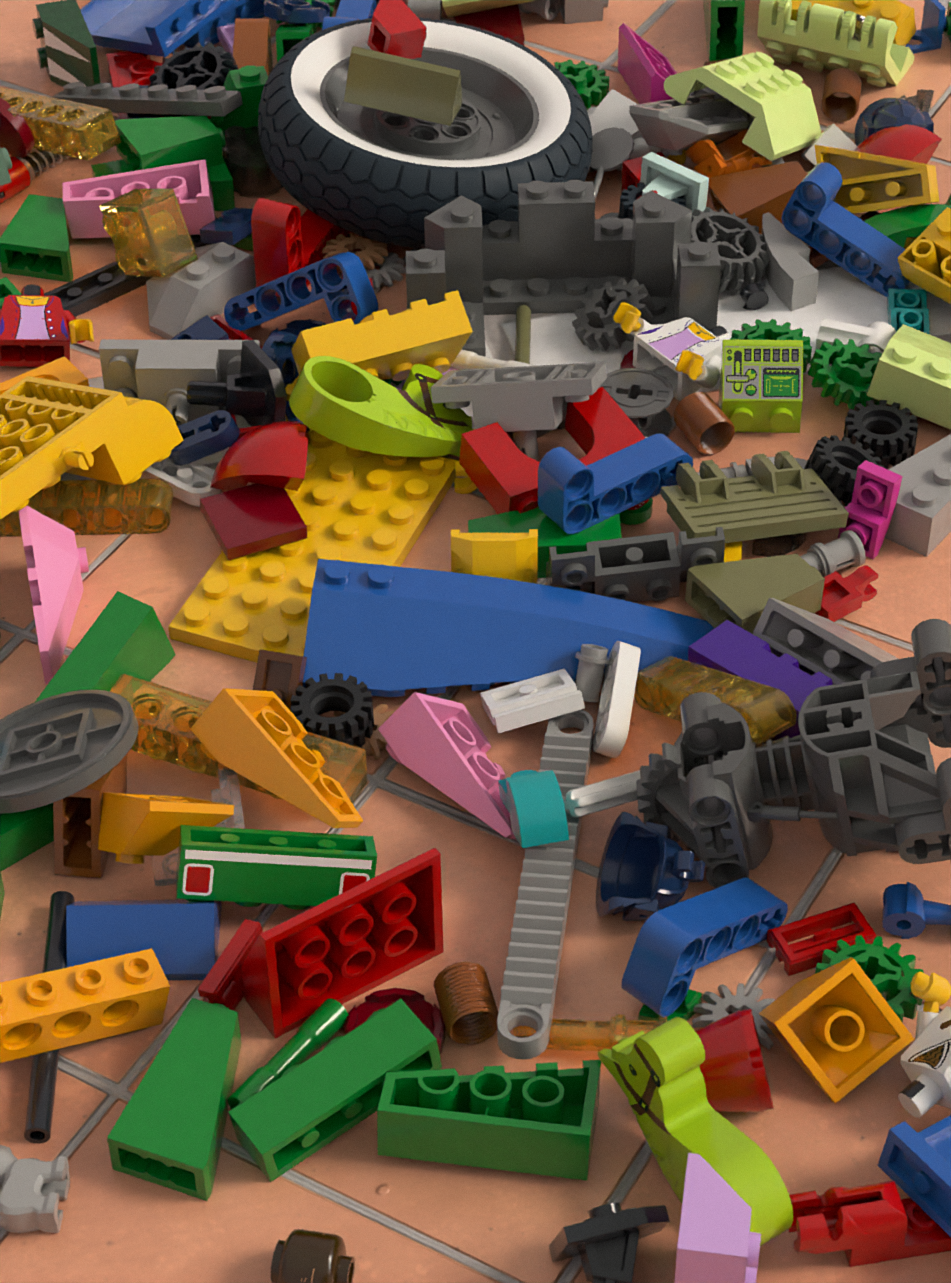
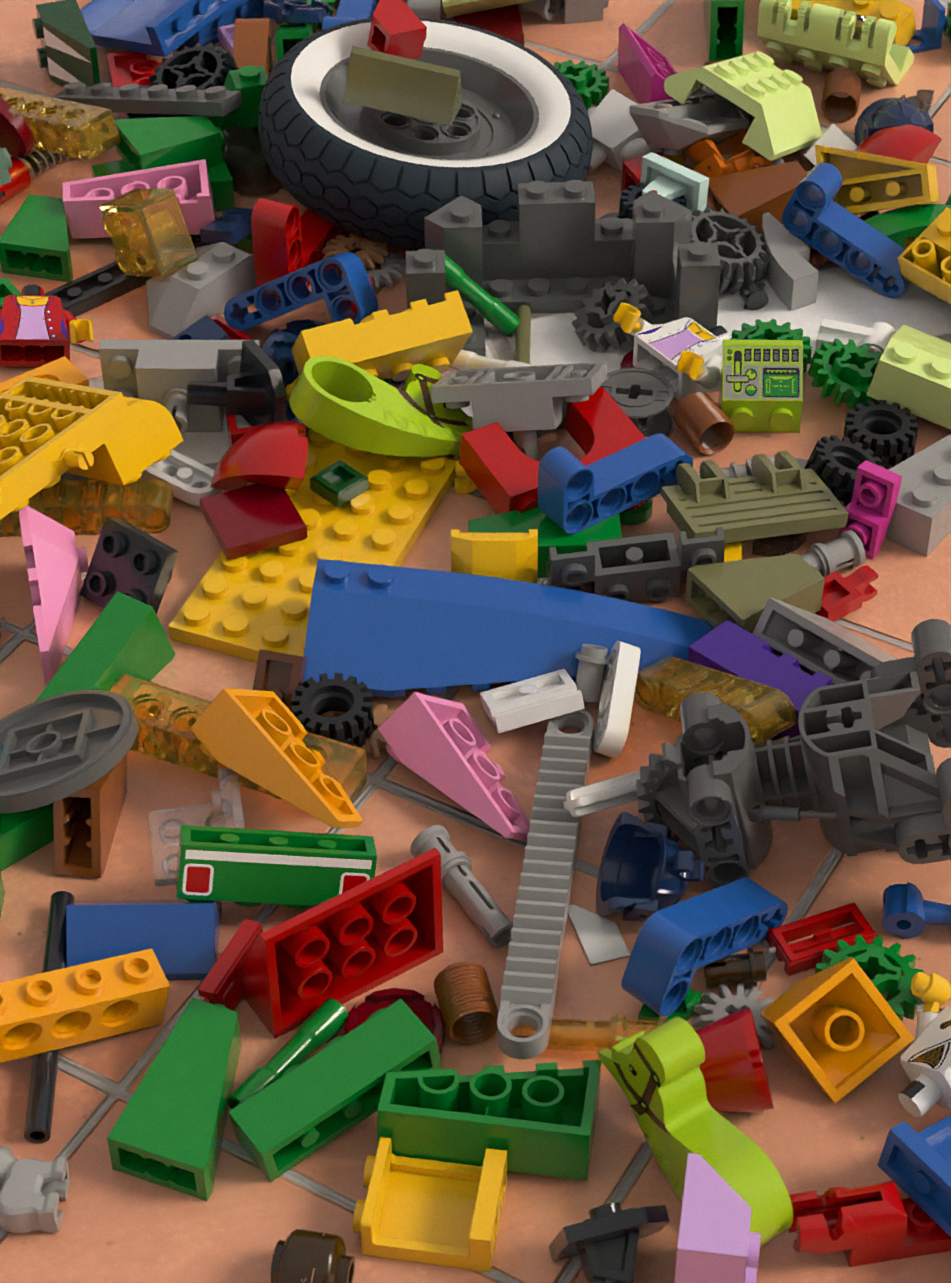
light orange slope [98,792,234,864] -> none
dark blue beam [168,410,240,466] -> none
teal brick [498,770,569,848] -> none
light grey piece [590,127,634,200] -> none
teal slope [887,289,930,335] -> none
none -> black plate [80,516,179,615]
none -> dark green tile [310,460,369,508]
none -> yellow panel [353,1137,507,1272]
none -> light grey pin [410,825,513,949]
none -> green piece [434,248,520,336]
none -> white sticker [568,904,630,965]
none -> dark brown pin [703,948,766,989]

